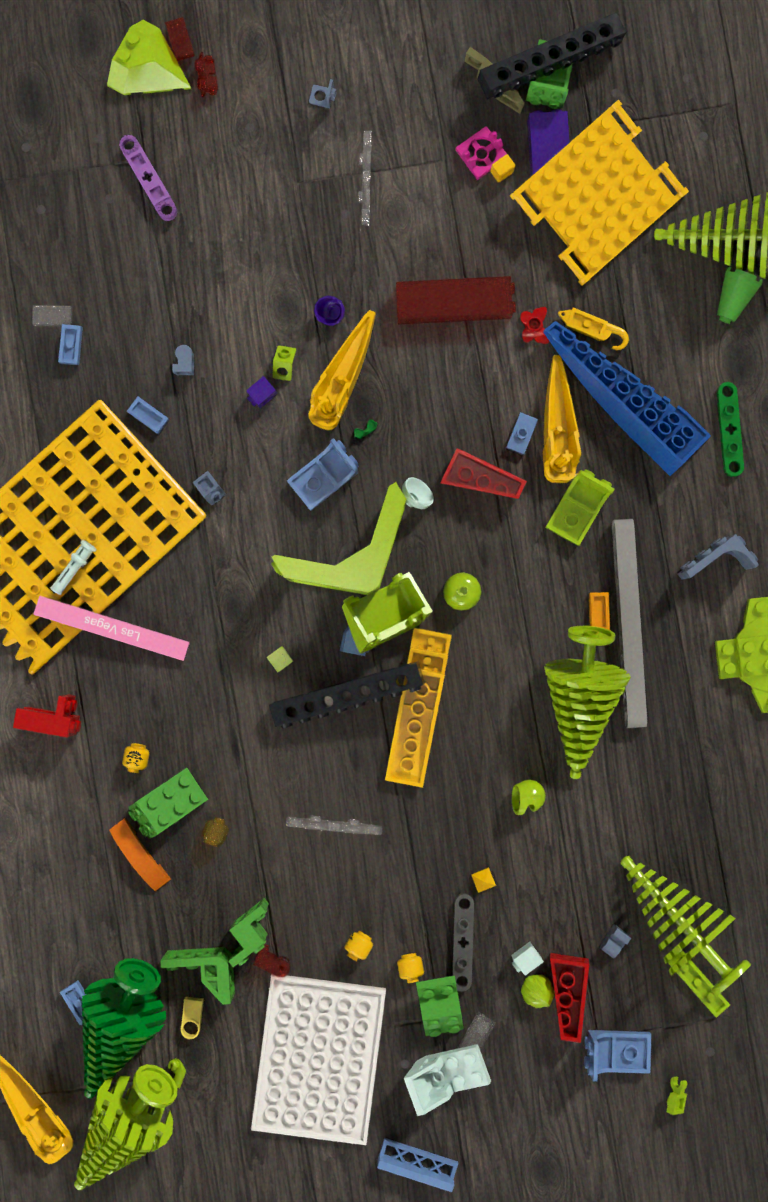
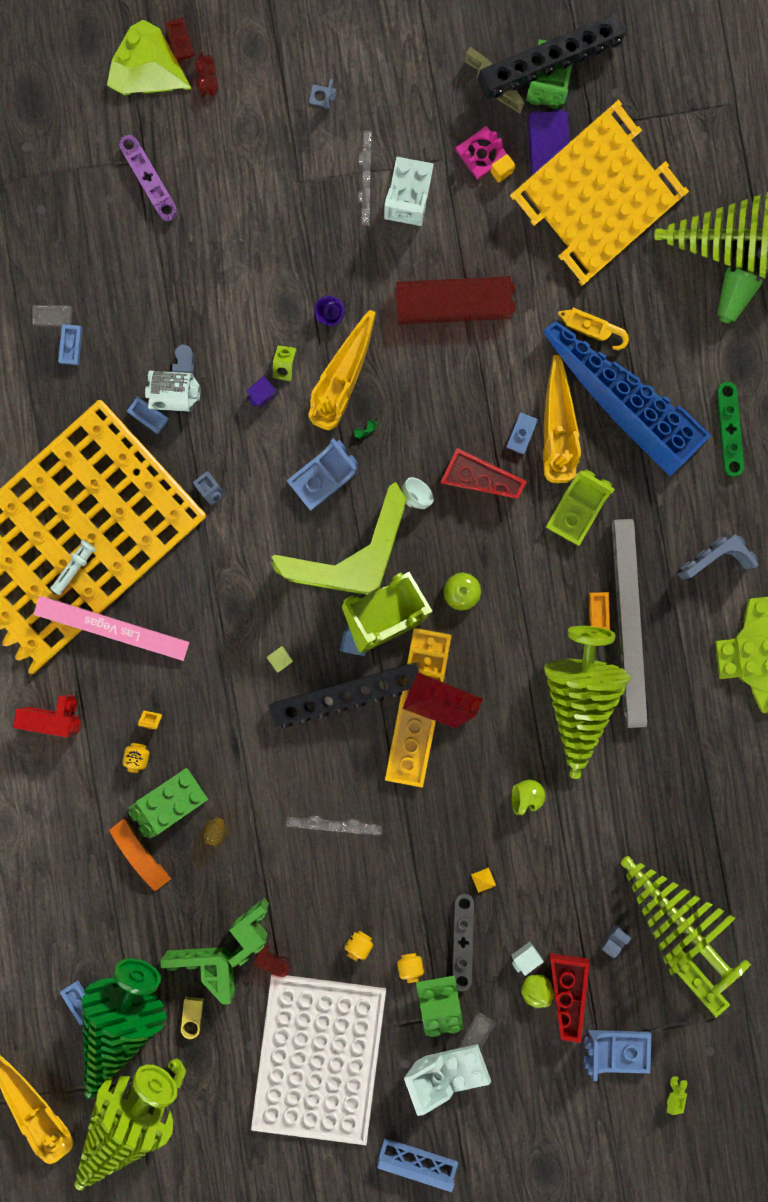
red animal [520,307,549,344] -> none
none -> yellow slope [138,710,162,729]
none -> light aqua cylinder [145,371,200,412]
none -> light aqua bracket [385,157,434,226]
none -> dark red slope [402,672,483,728]

